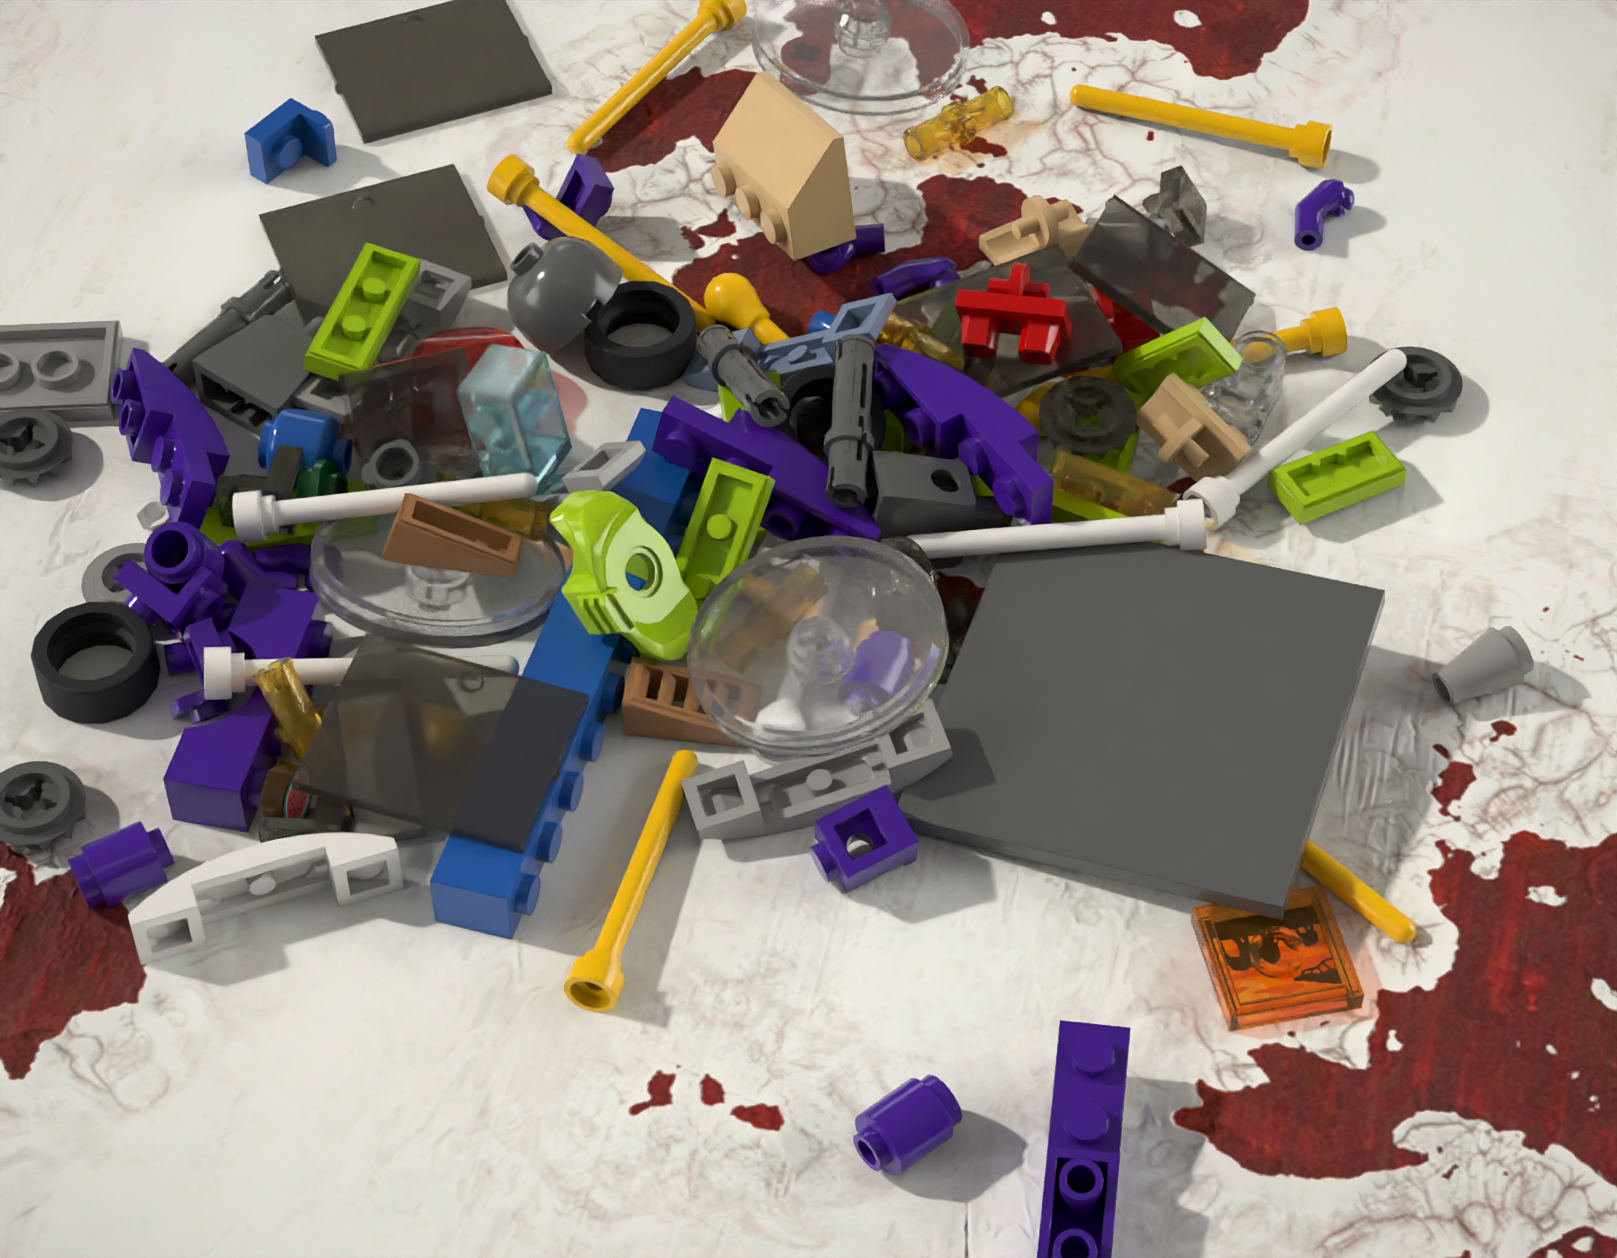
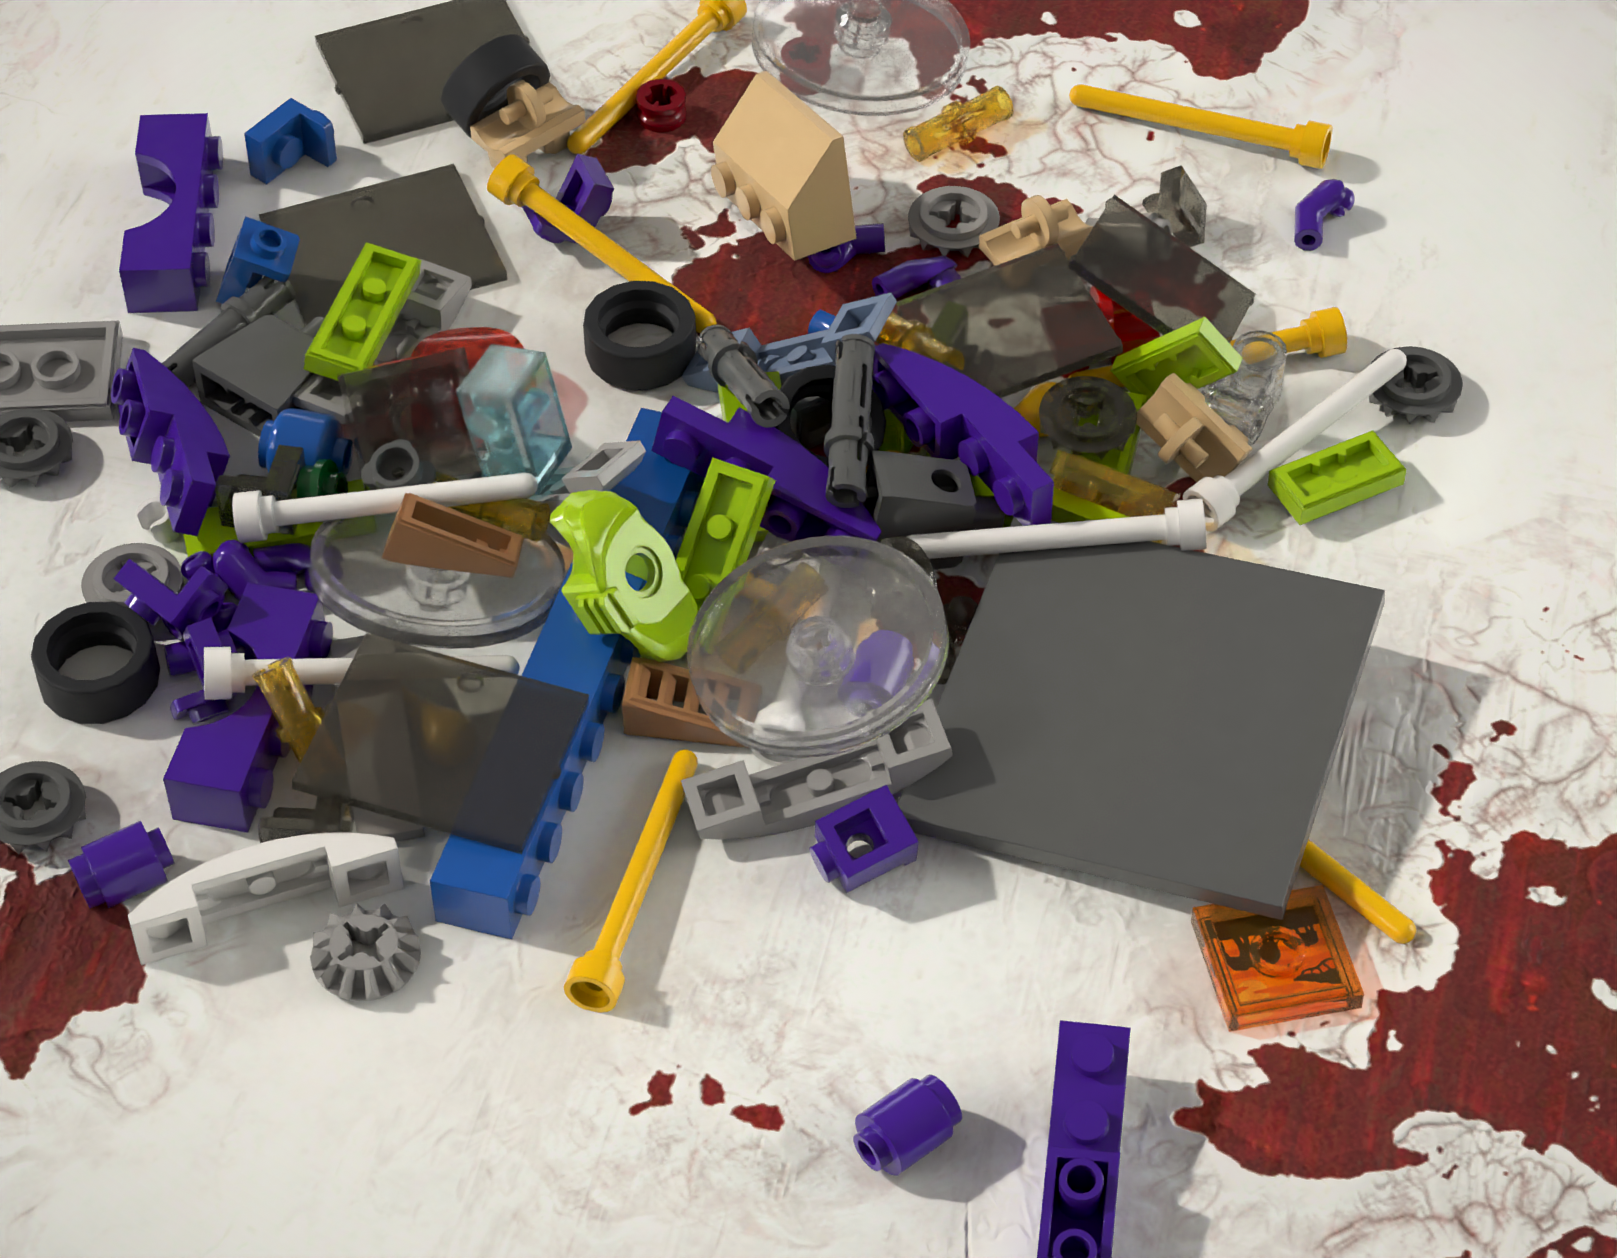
dark purple brick [144,521,225,594] -> none
dark brown tile [259,762,313,832] -> none
dark grey cylinder [507,236,623,354] -> none
yellow piece [704,273,790,345] -> none
red hips [955,263,1073,365] -> none
light grey cone [1432,626,1534,707] -> none
none -> dark purple arch [119,113,223,313]
none -> blue bracket [216,216,300,304]
none -> light grey gear [310,903,421,1001]
none -> black tyre [441,34,550,138]
none -> tan hips [470,80,585,169]
none -> dark red bush [636,79,687,133]
none -> light grey gear [908,186,1000,258]

